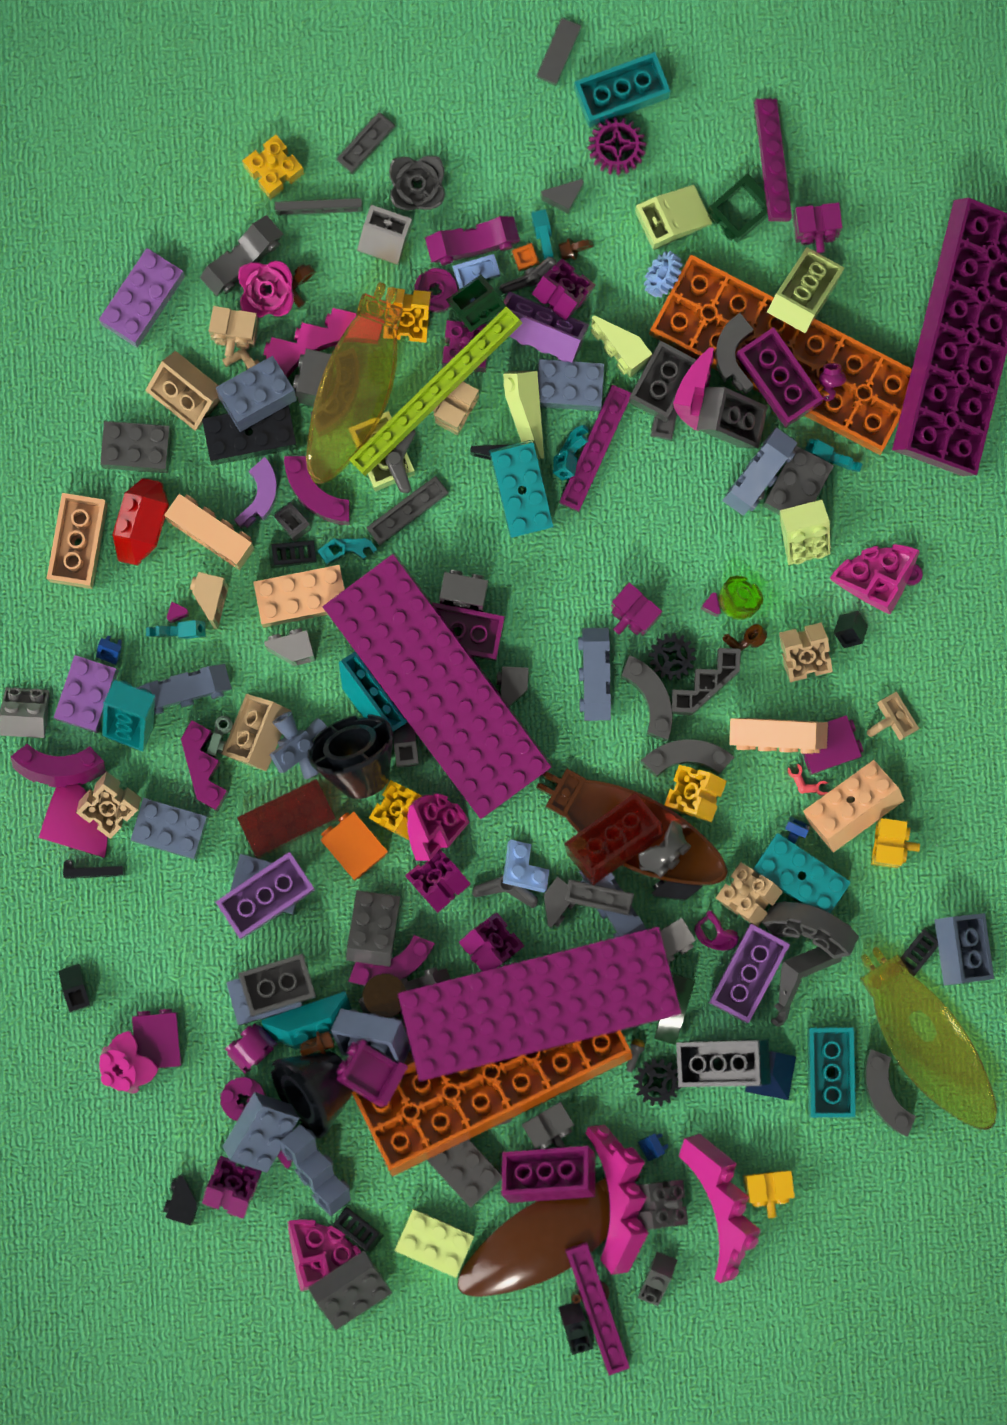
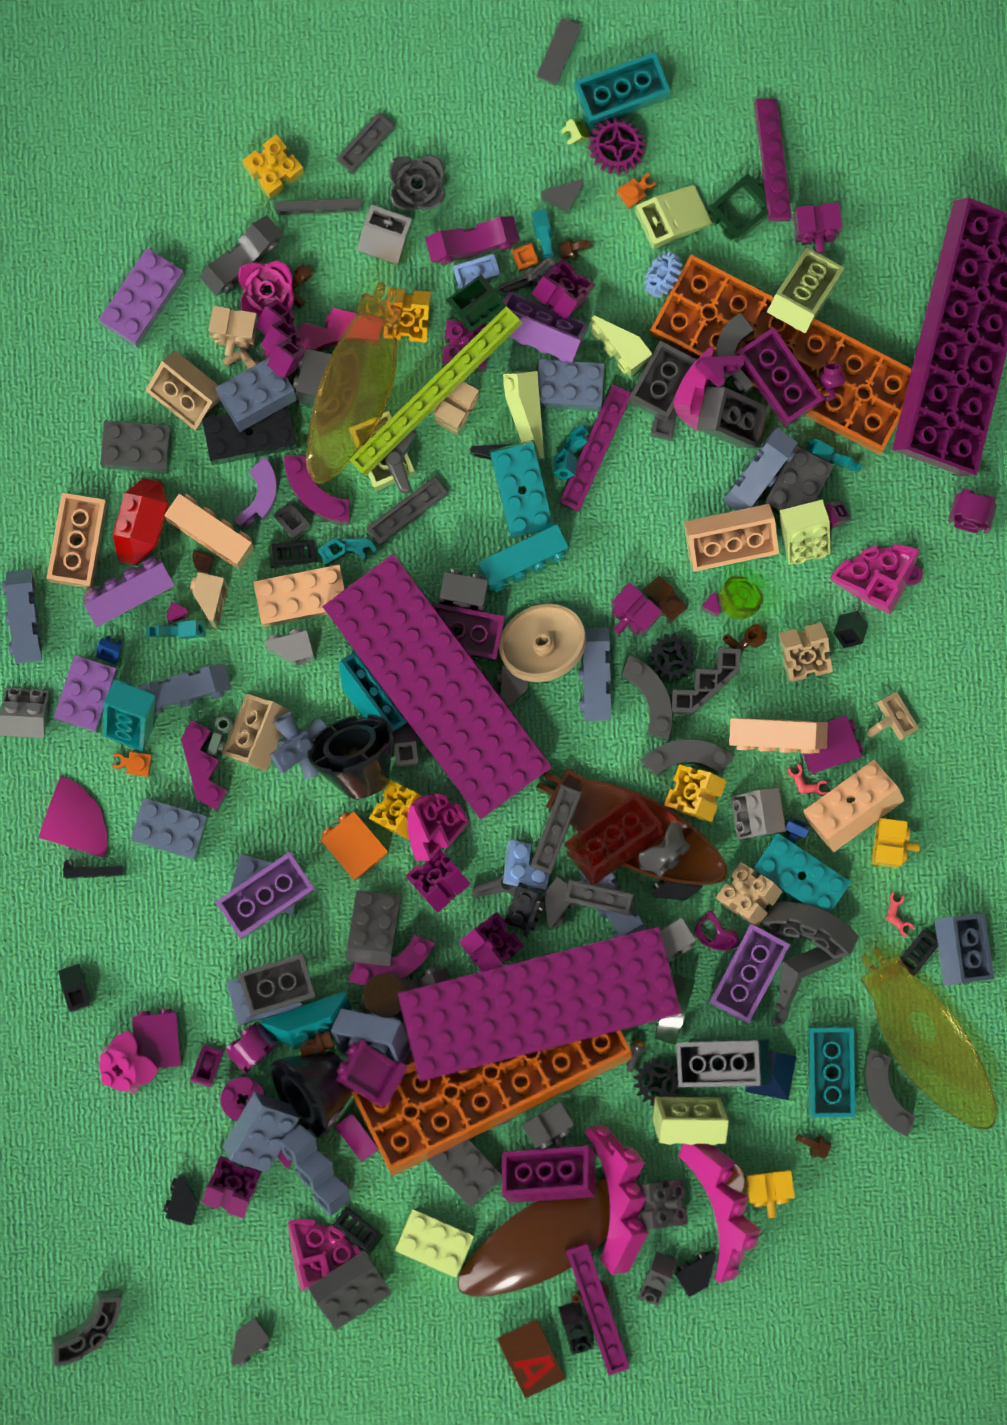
magenta brick [10,743,106,787] -> none
tan brick [76,772,141,839] -> none
clear red brick [237,779,337,859] -> none
magenta plate [414,268,458,312] -> none
blue tile [638,1133,668,1162] -> none
none -> sand blue brick [2,569,42,664]
none -> dark grey brick [52,1290,121,1366]
none -> medium lavender brick [82,556,174,627]
none -> orange plate [112,752,152,777]
none -> magenta slope [190,1045,224,1088]
none -> reddish brown tile [192,549,215,574]
none -> dark grey slope [231,1317,271,1367]
none -> magenta brick [255,300,305,378]
none -> magenta slope [335,1113,378,1162]
none -> teal brick [478,524,569,593]
none -> reddish brown slope [497,1319,565,1399]
none -> tan dish [499,604,587,682]
none -> black bracket [505,882,545,937]
none -> dark grey tile [529,784,582,875]
none -> lime tile [562,118,591,144]
none -> orange plate [616,173,657,209]
none -> reddish brown slope [643,576,688,623]
none -> yellowish green brick [653,1097,728,1145]
none -> black slope [674,1250,716,1297]
none -> light nougat brick [684,504,779,572]
none -> magenta slope [695,356,744,388]
none -> reddish brown tile [726,1164,748,1194]
none -> light grey slope [731,788,786,840]
none -> reddish brown piece [795,1134,831,1159]
none -> magenta slope [824,501,851,530]
none -> coral arm [886,892,914,937]
none -> magenta brick [948,489,997,534]

